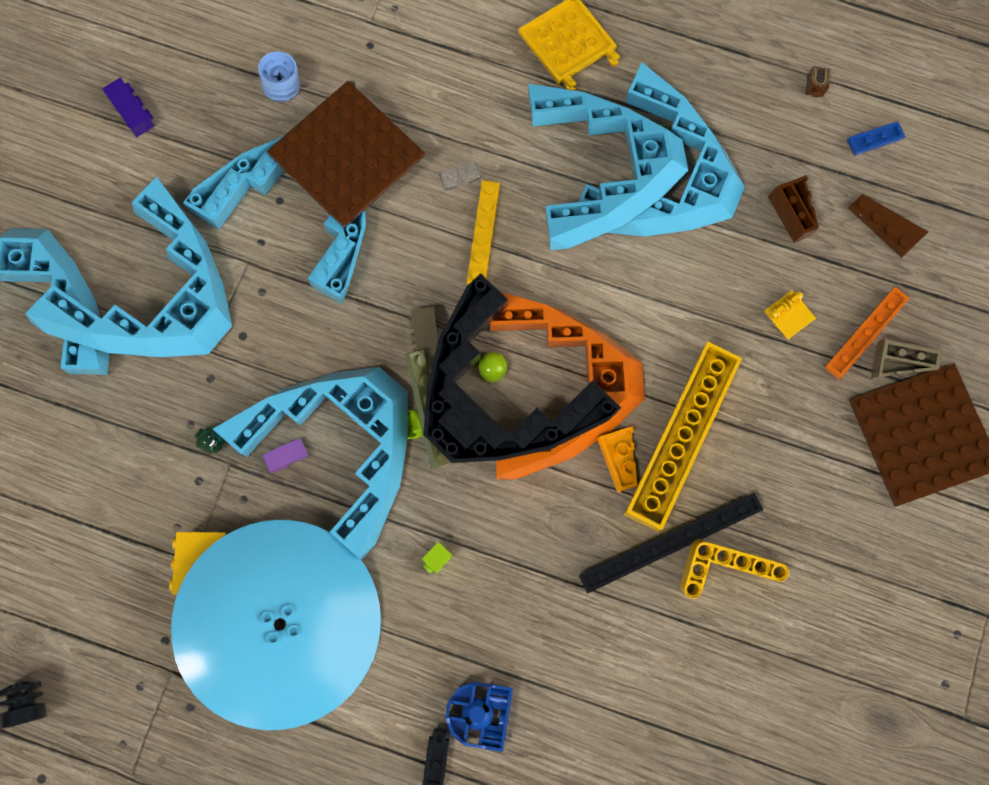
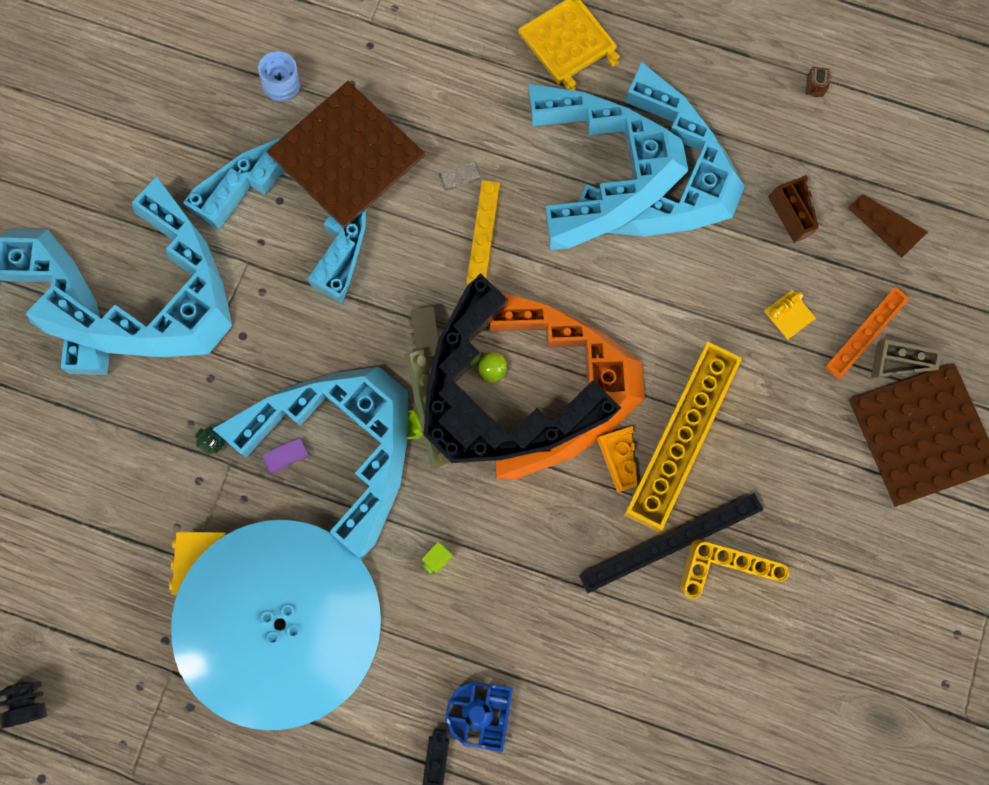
dark purple brick [102,77,155,138] -> none
blue plate [847,121,905,156] -> none

